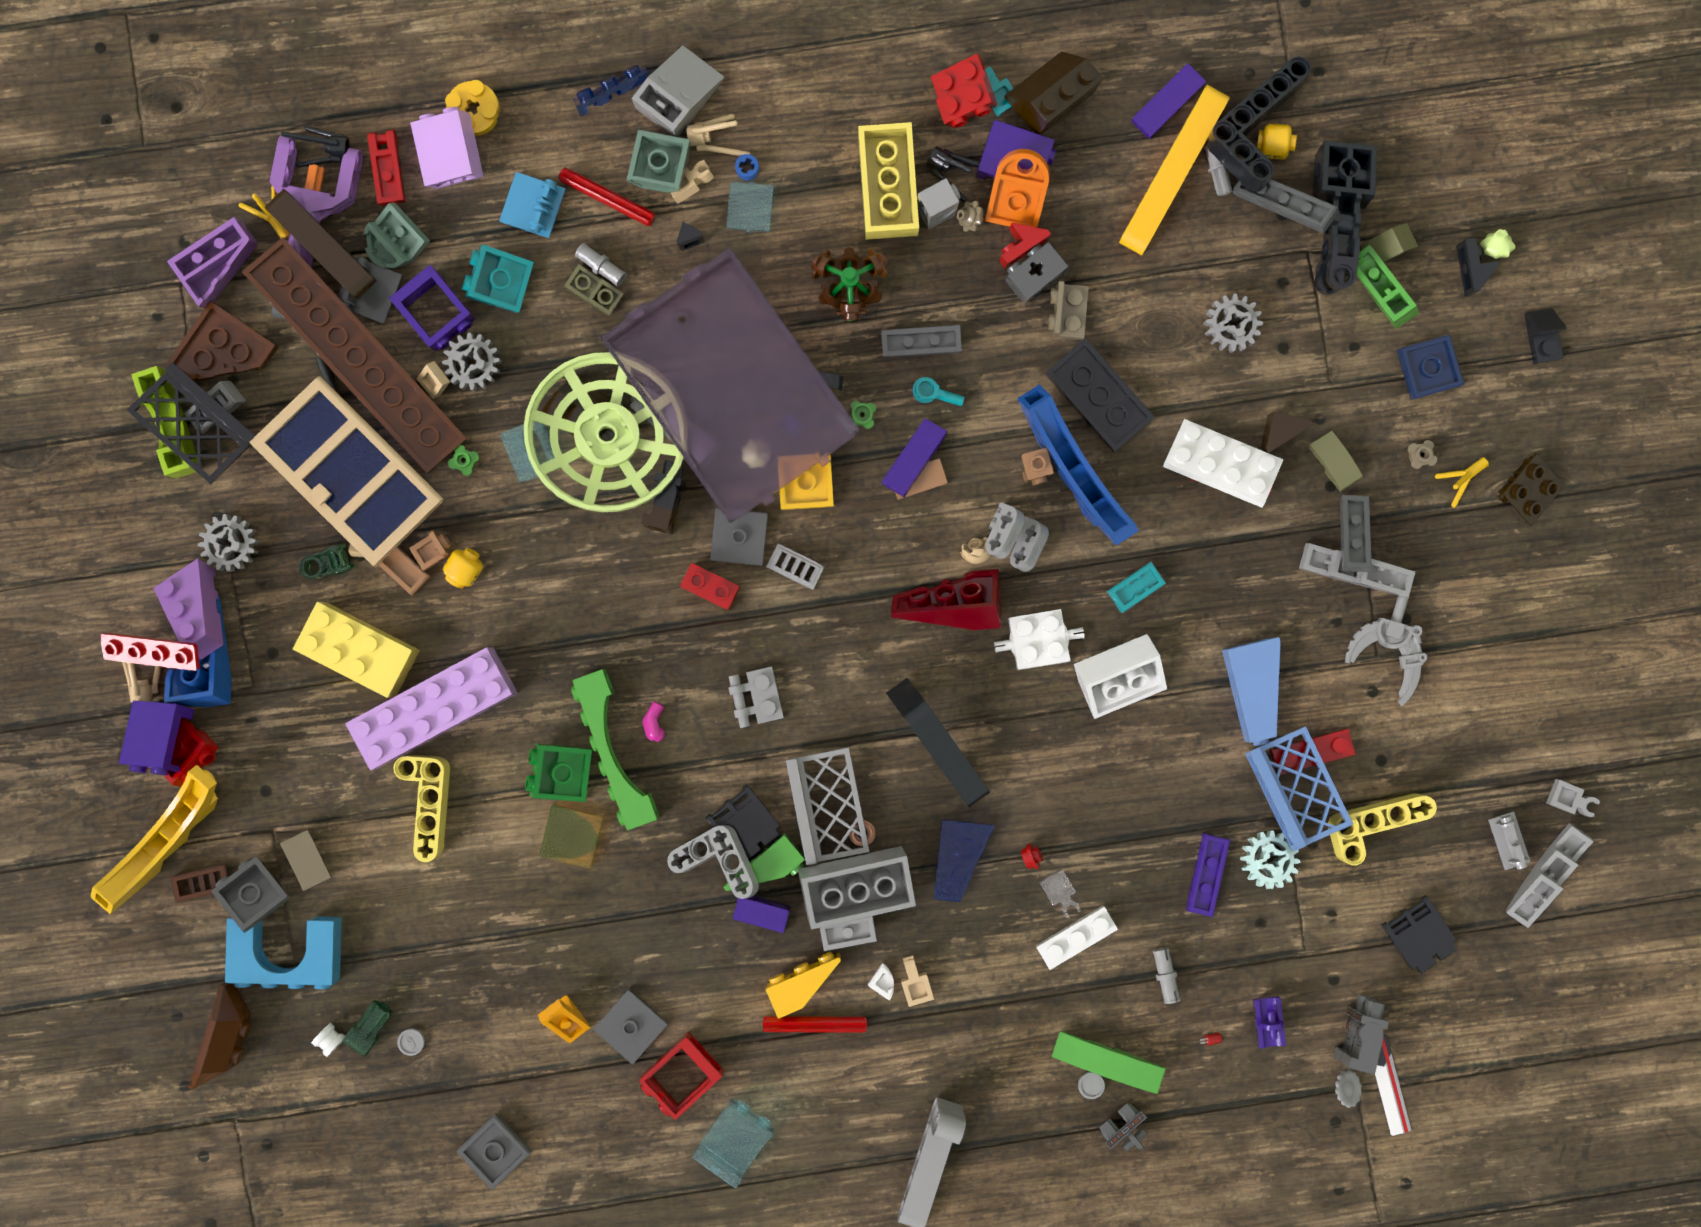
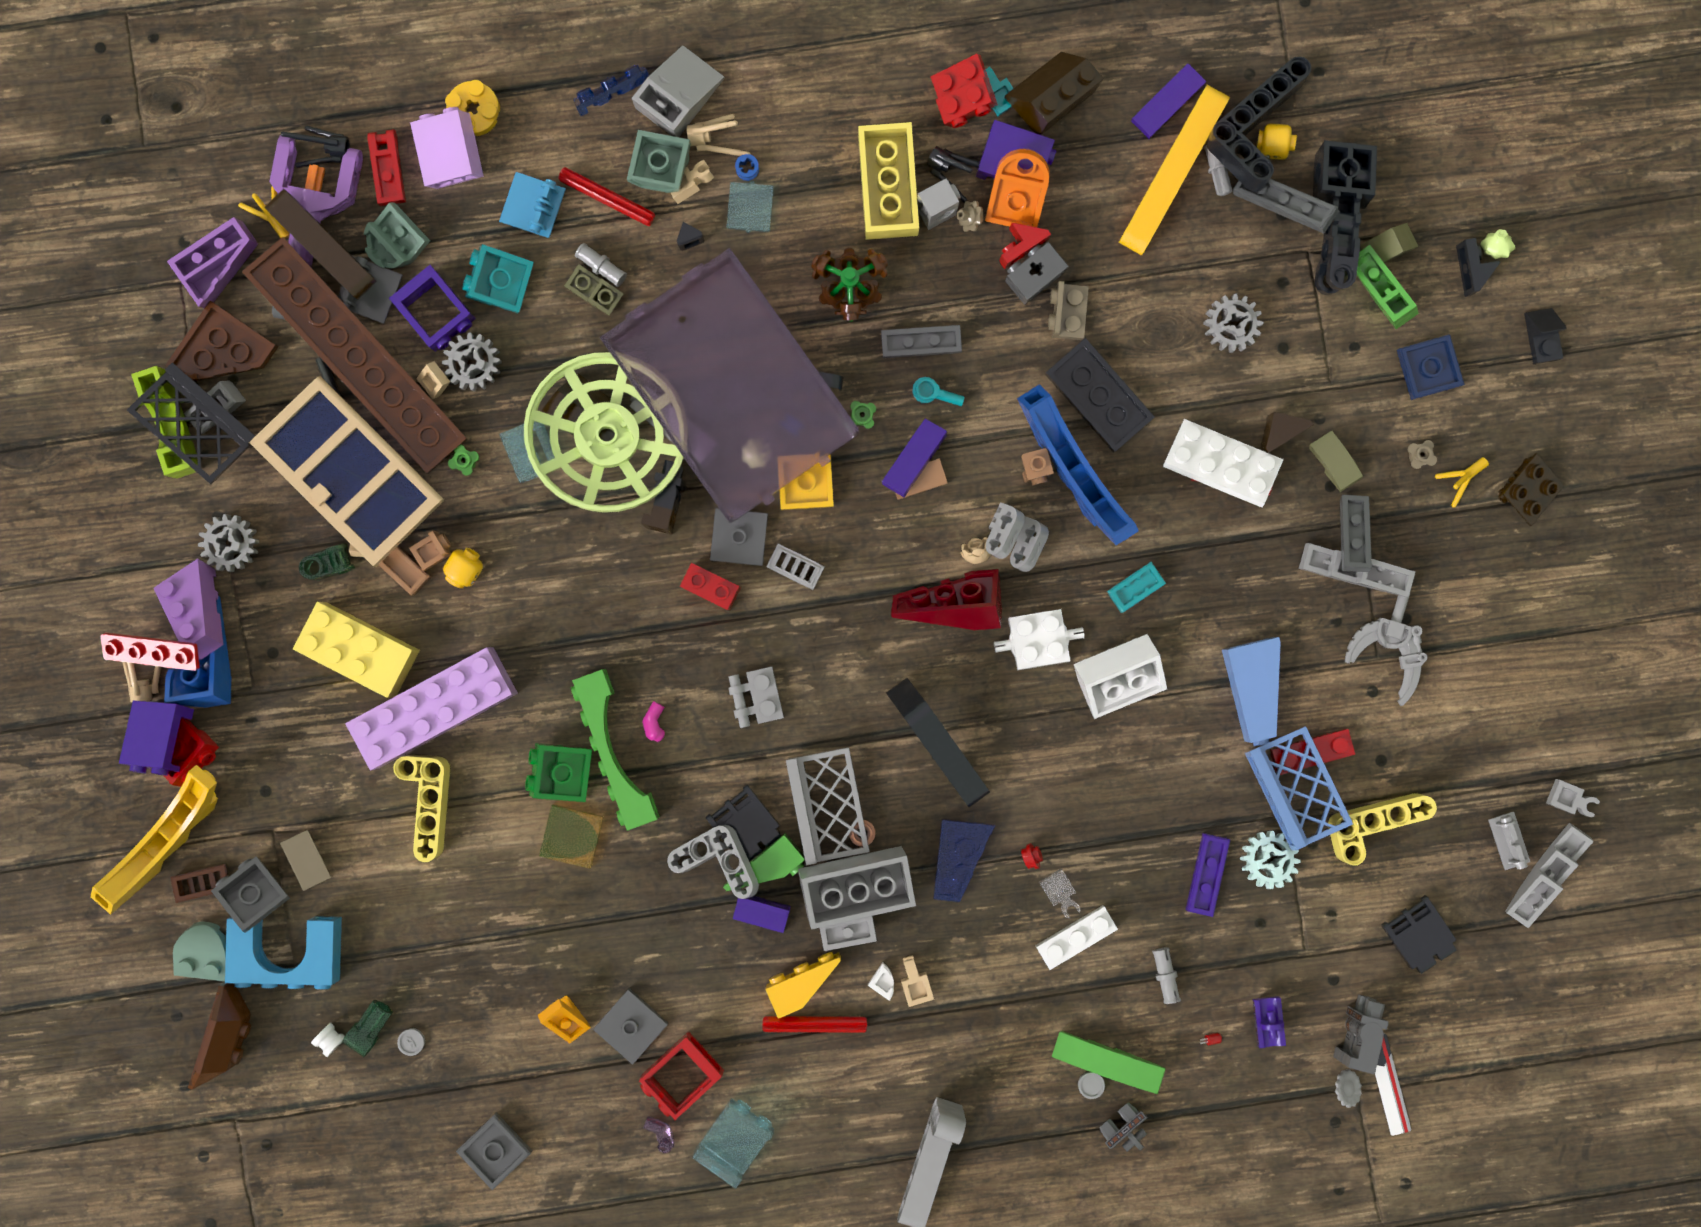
none -> sand green slope [173,922,226,981]
none -> clear purple arm [643,1116,675,1153]

